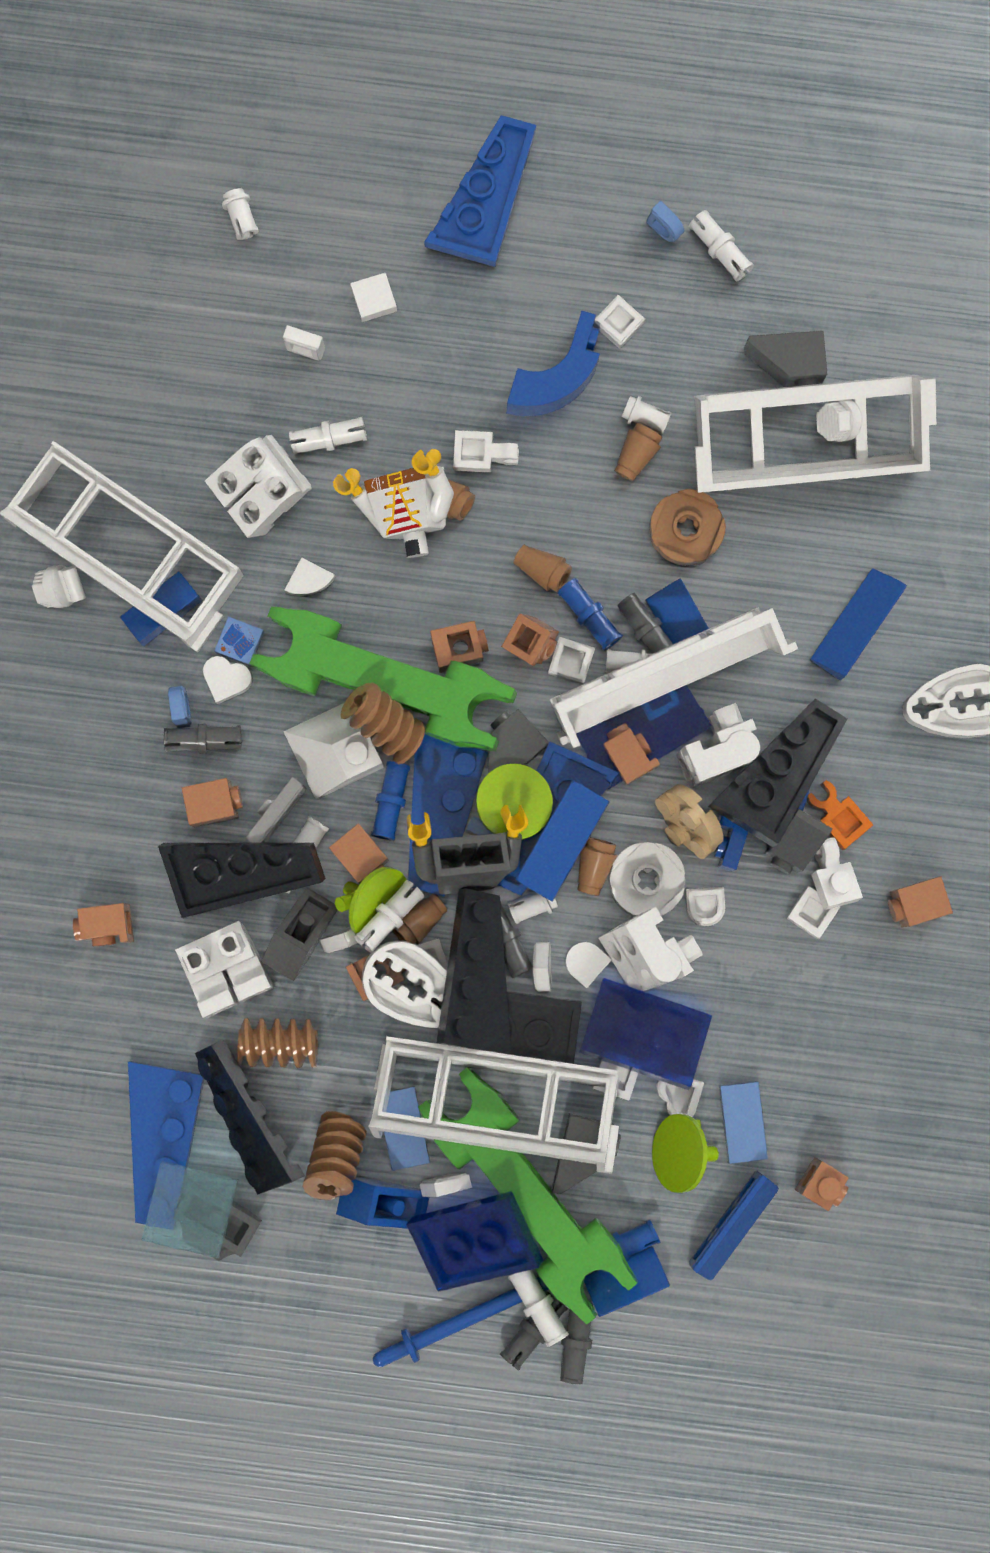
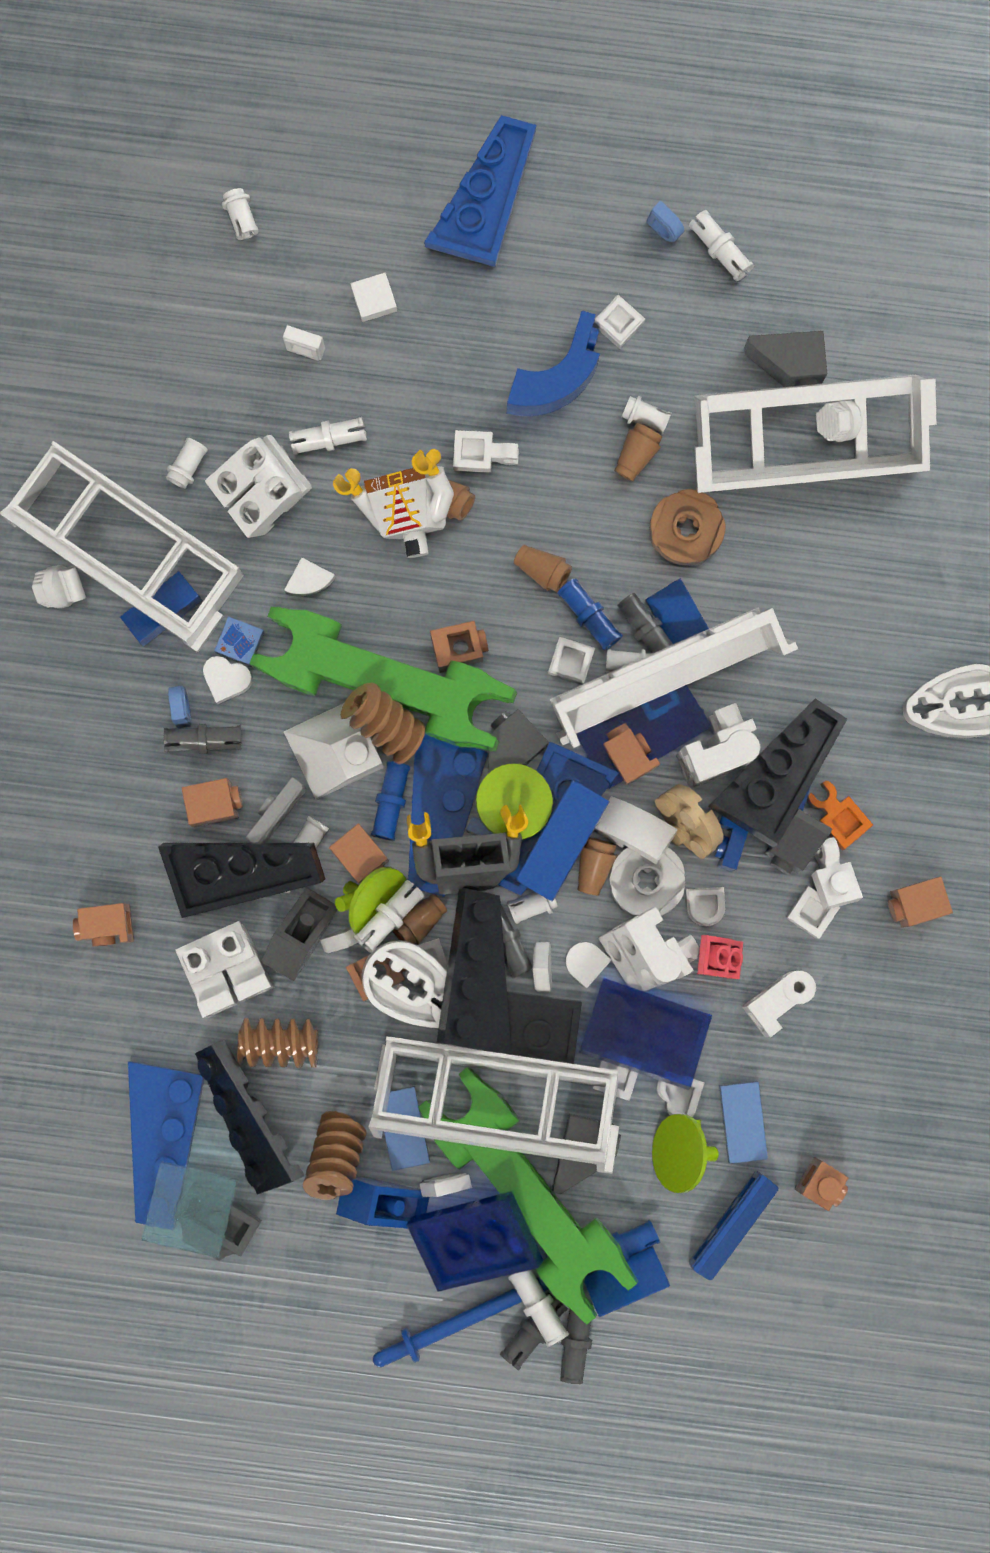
nougat brick [501,613,559,666] -> none
blue slope [810,568,907,681] -> none
none -> white pin [166,438,208,489]
none -> white slope [594,796,678,864]
none -> coral slope [697,935,744,979]
none -> white leg [742,971,816,1038]

